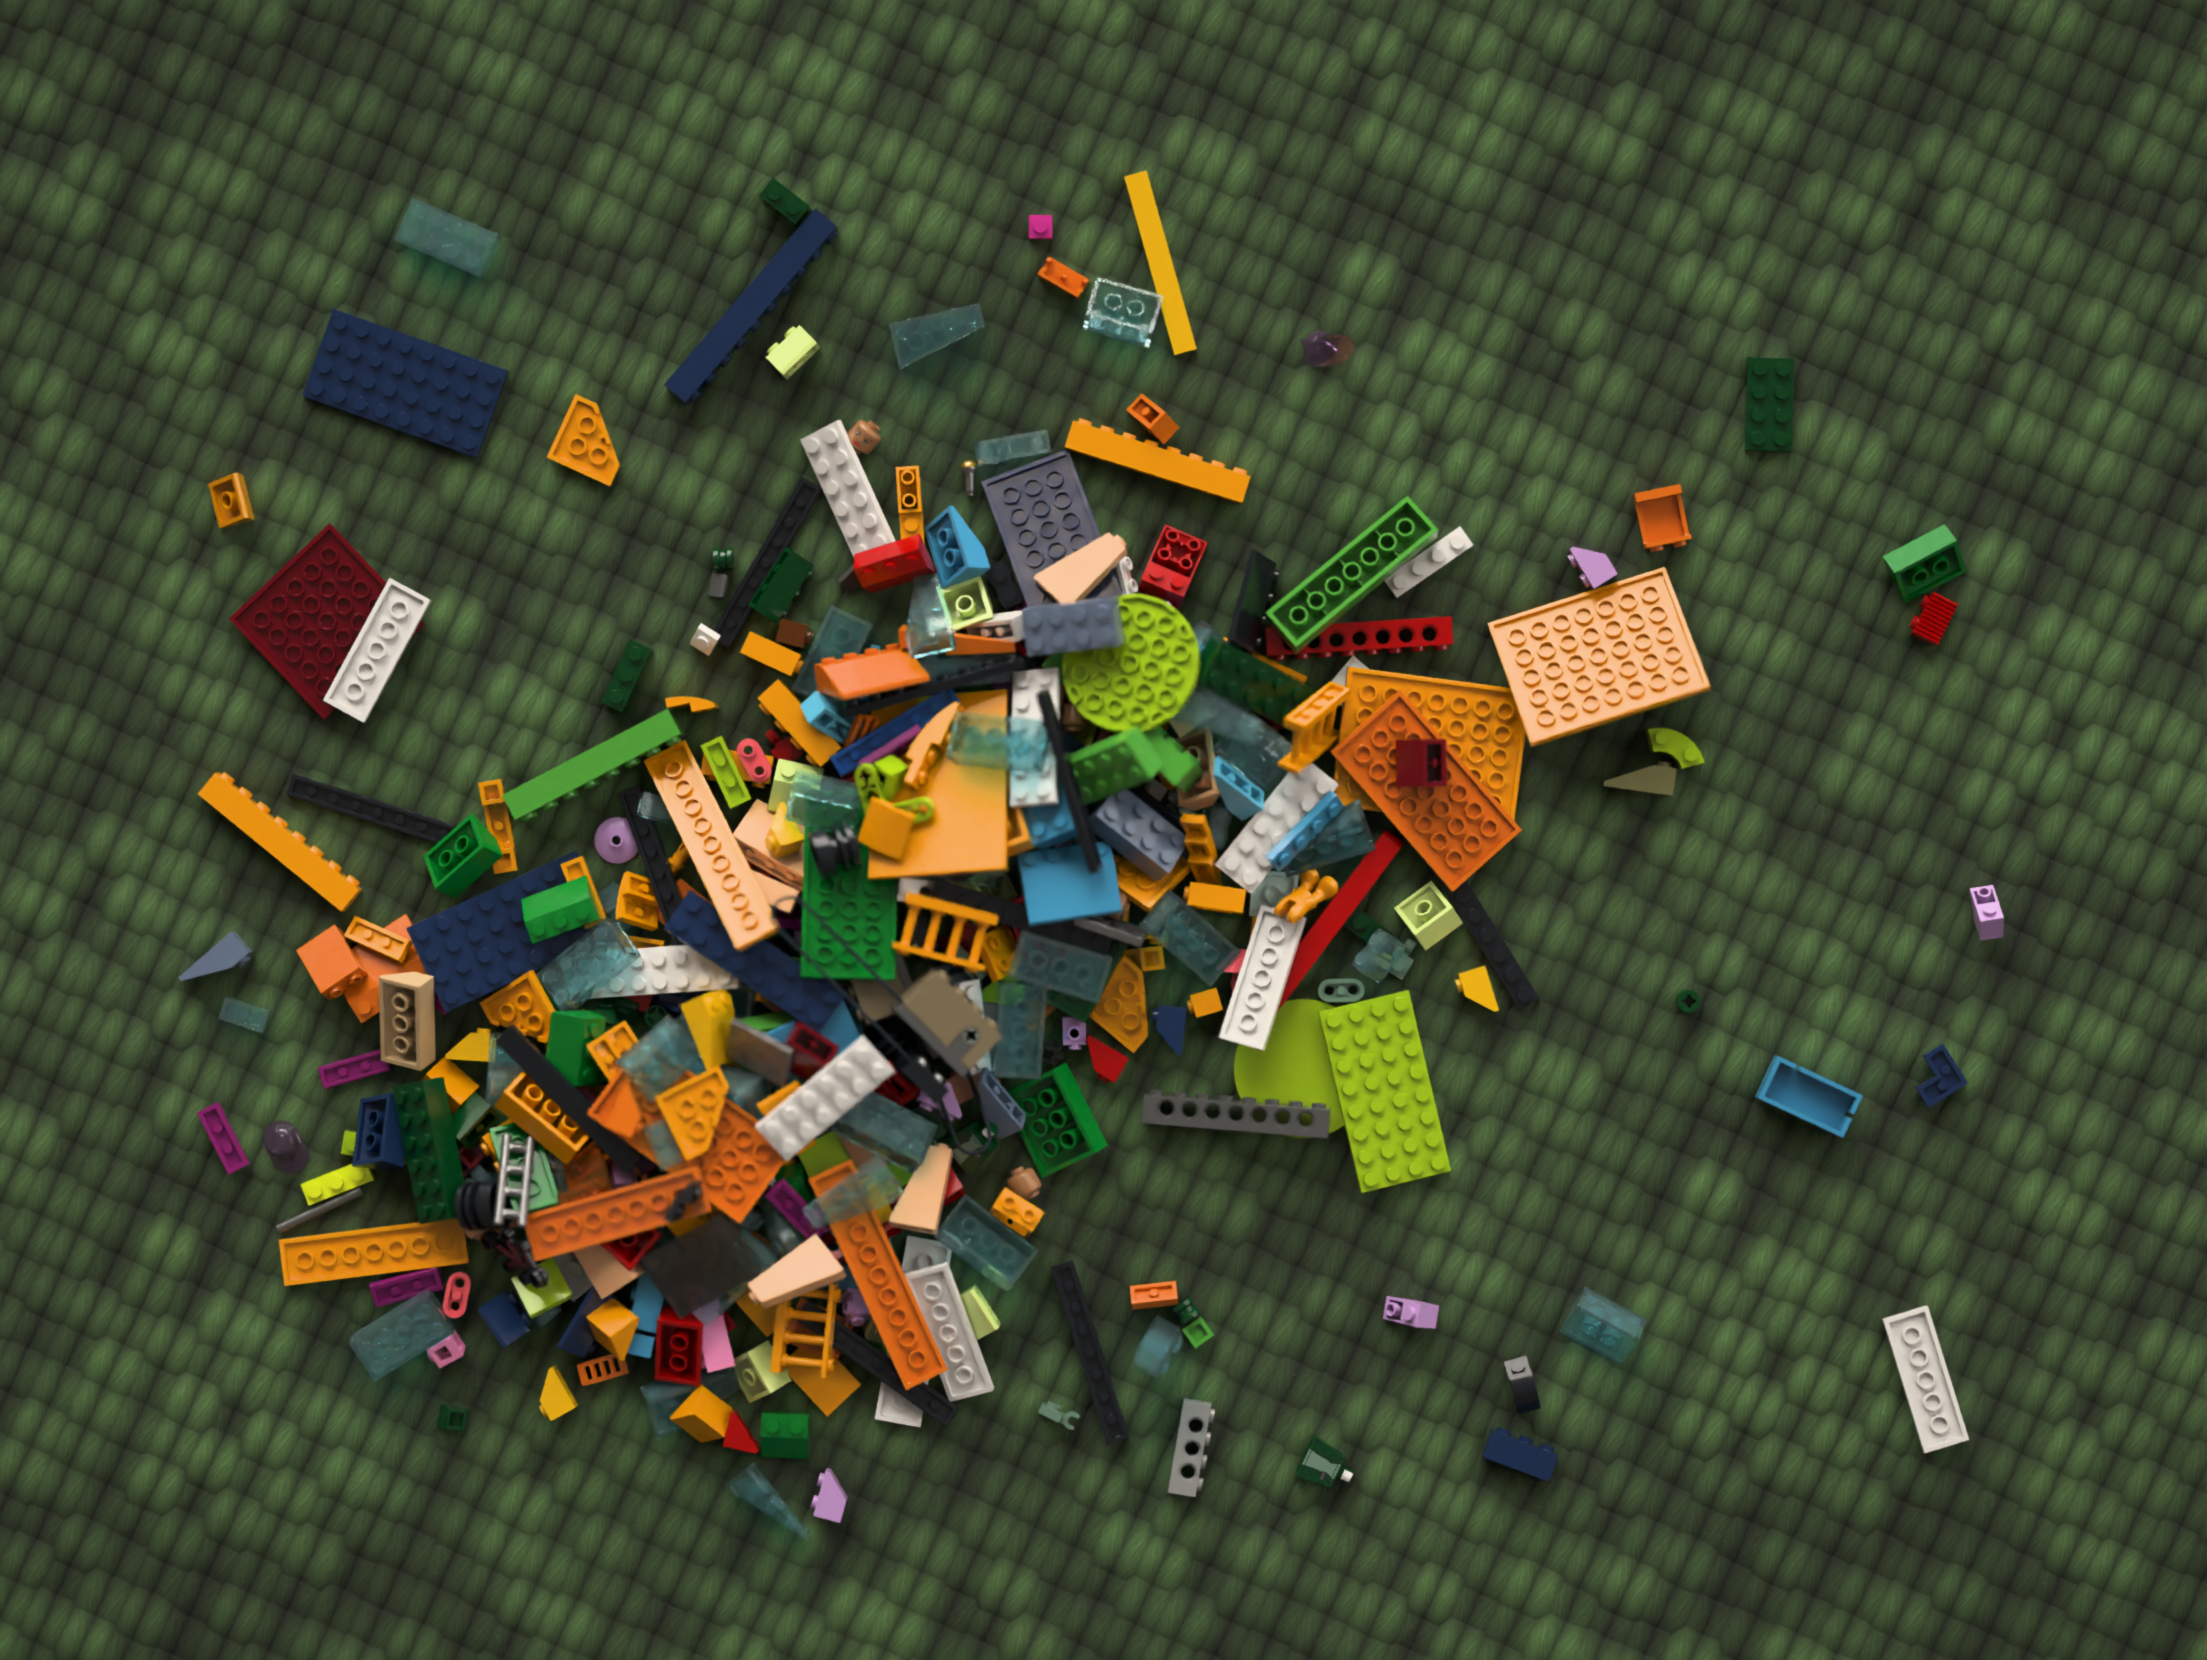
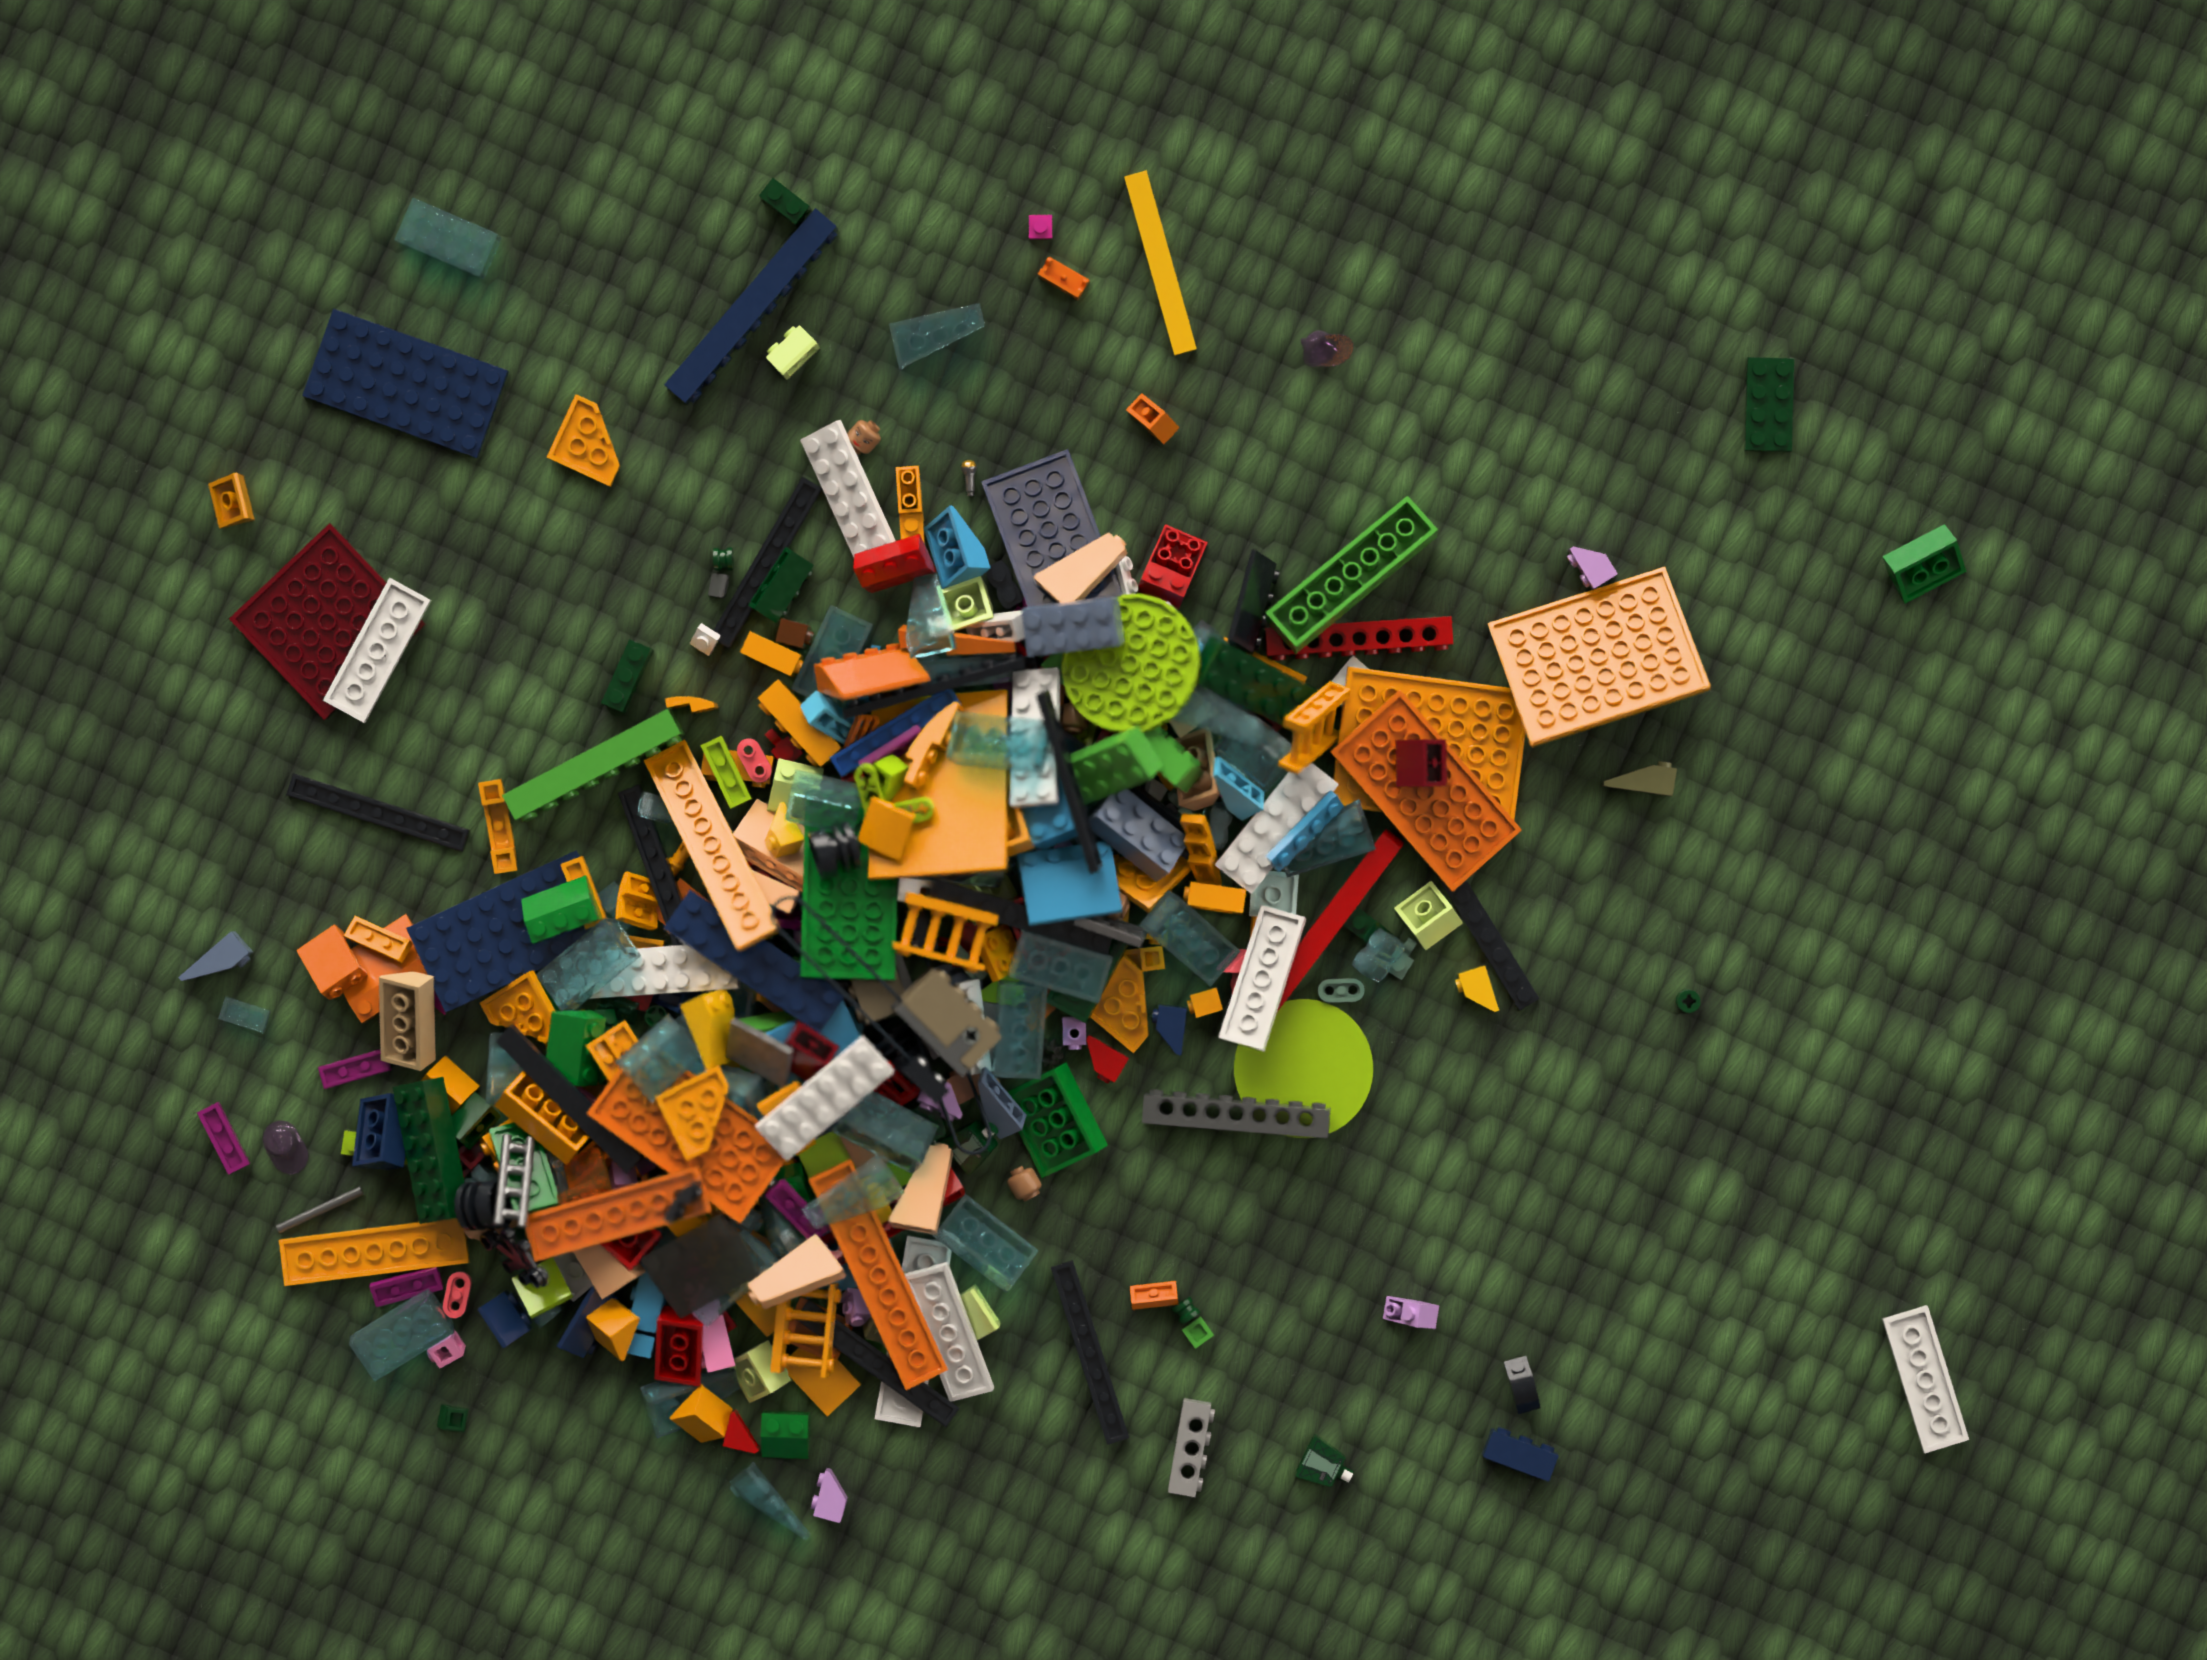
light orange brick [198,772,362,912] -> none
neon yellow plate [300,1164,375,1205] -> none
green slope [423,813,503,899] -> none
yellow slope [445,1028,497,1062] -> none
yellow slope [539,1365,578,1421] -> none
orange slope [577,1354,629,1386] -> none
lavender dish [594,817,639,863] -> none
orange slope [605,1084,644,1139] -> none
clear light blue plate [644,1118,683,1171] -> none
dark grey slope [838,565,861,593] -> none
clear light blue slope [974,430,1051,467] -> none
light orange window [987,1188,1044,1240] -> none
sand green plate [1038,1401,1080,1430] -> none
light orange brick [1065,418,1251,505] -> none
clear light blue slope [1082,276,1164,348] -> none
clear light blue brick [1133,1314,1183,1378] -> none
light orange piece [1273,865,1339,925] -> none
lime plate [1318,990,1451,1193] -> none
white plate [1385,526,1473,598] -> none
clear light blue slope [1559,1287,1647,1365] -> none
orange panel [1632,484,1692,552] -> none
lime brick [1645,728,1705,769] -> none
dark azure piece [1755,1055,1863,1138] -> none
red brick [1908,592,1958,647] -> none
dark blue plate [1915,1044,1968,1108] -> none
lavender slope [1970,885,2004,941] -> none

